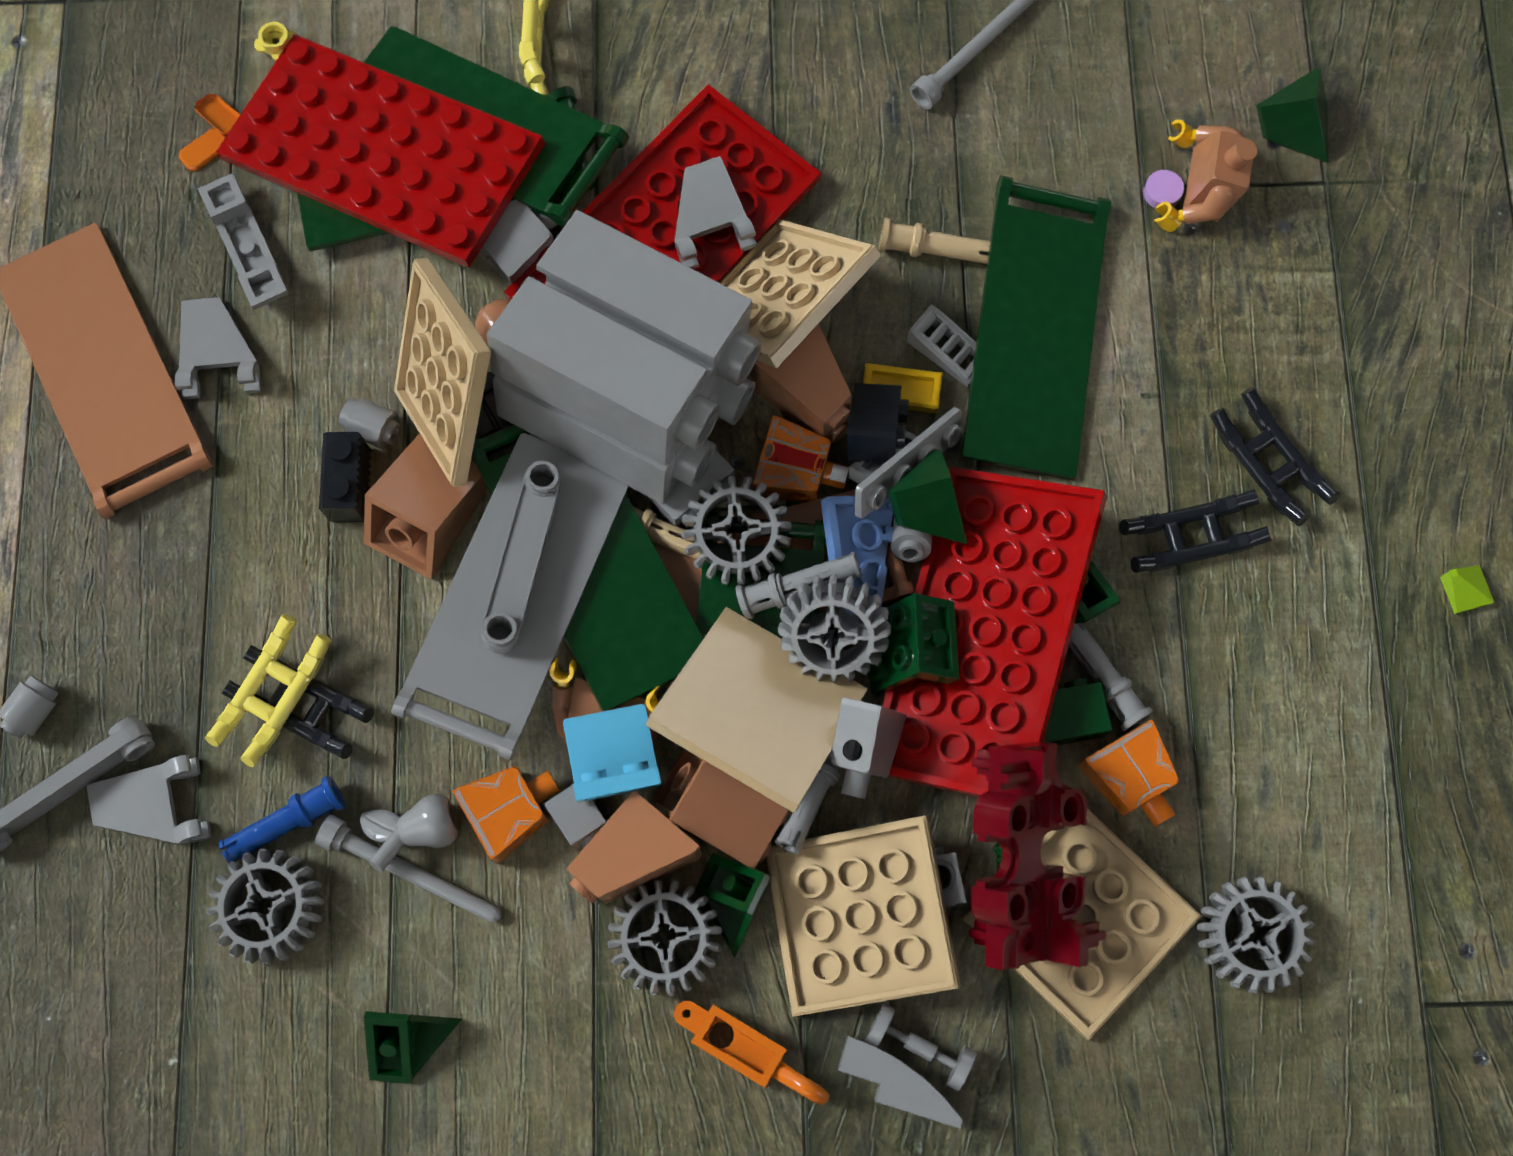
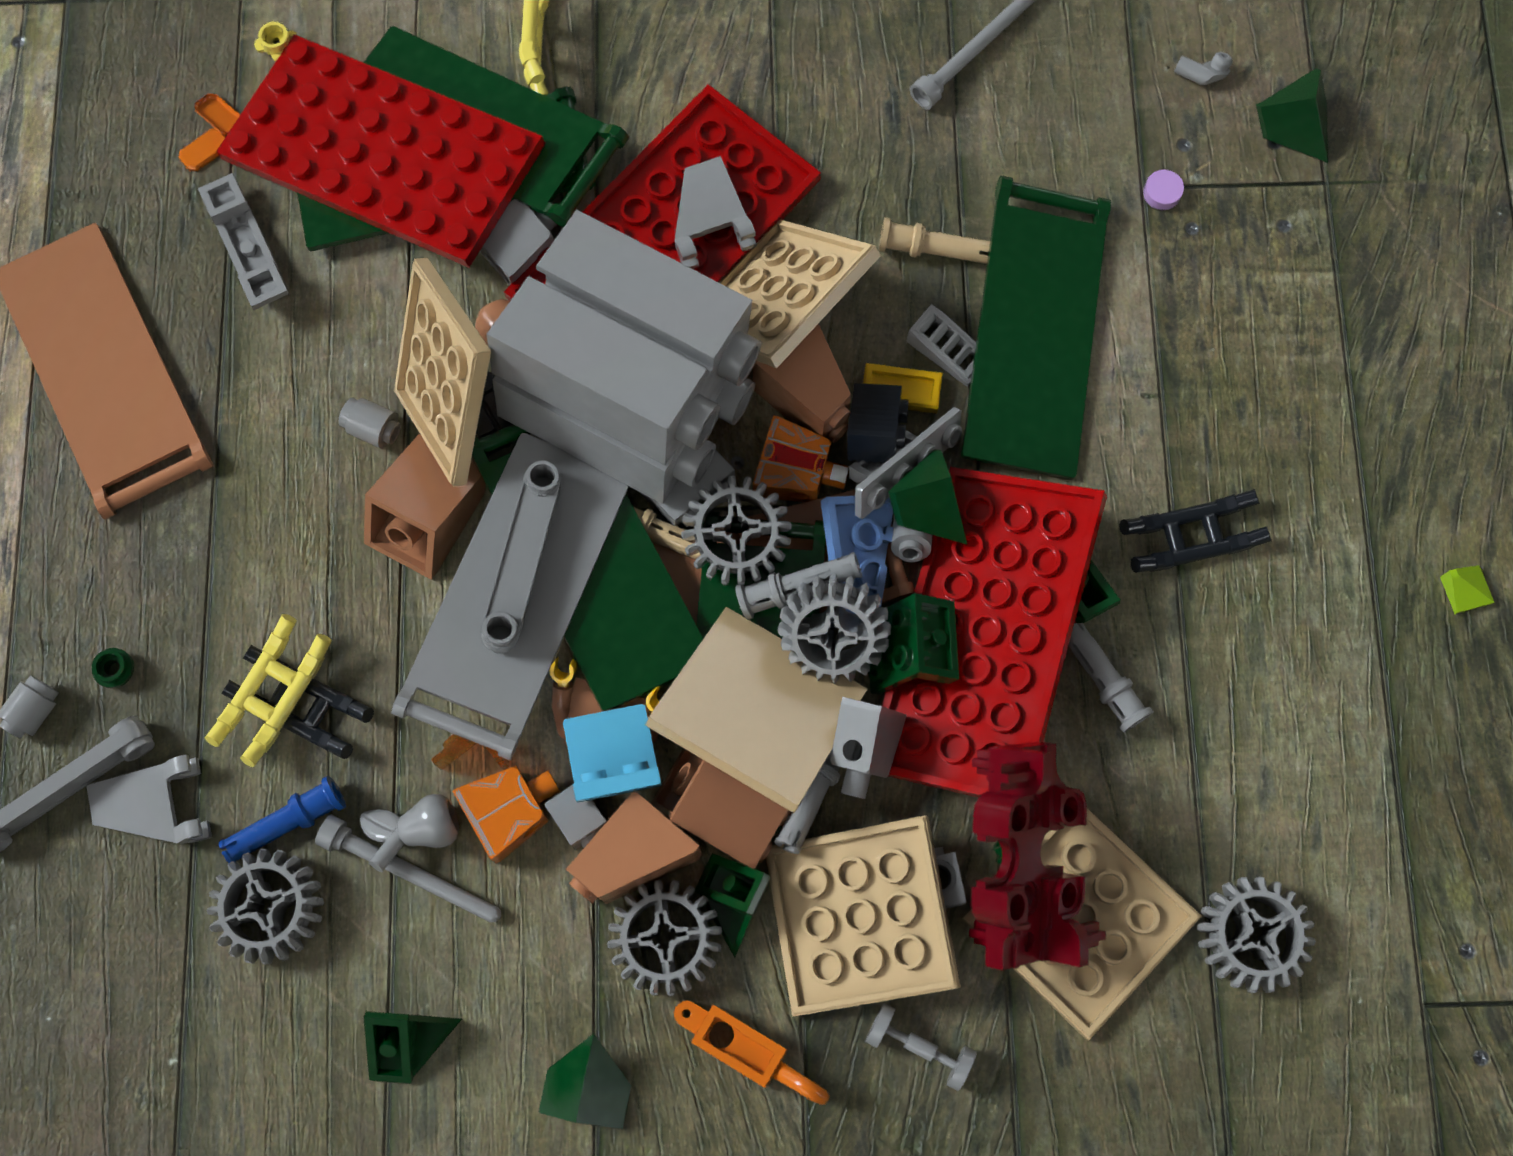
light grey flag [175,297,262,400] -> none
black brick [319,432,372,522] -> none
light grey slope [837,1036,963,1129] -> none
dark green brick [1043,678,1112,746] -> none
orange torso [1078,719,1179,827] -> none
nougat torso [1154,119,1257,232] -> none
black piece [1210,387,1340,526] -> none
none -> dark green plate [92,648,134,689]
none -> clear orange bracket [431,734,509,770]
none -> dark green slope [538,1033,632,1129]
none -> light grey arm [1174,52,1233,85]

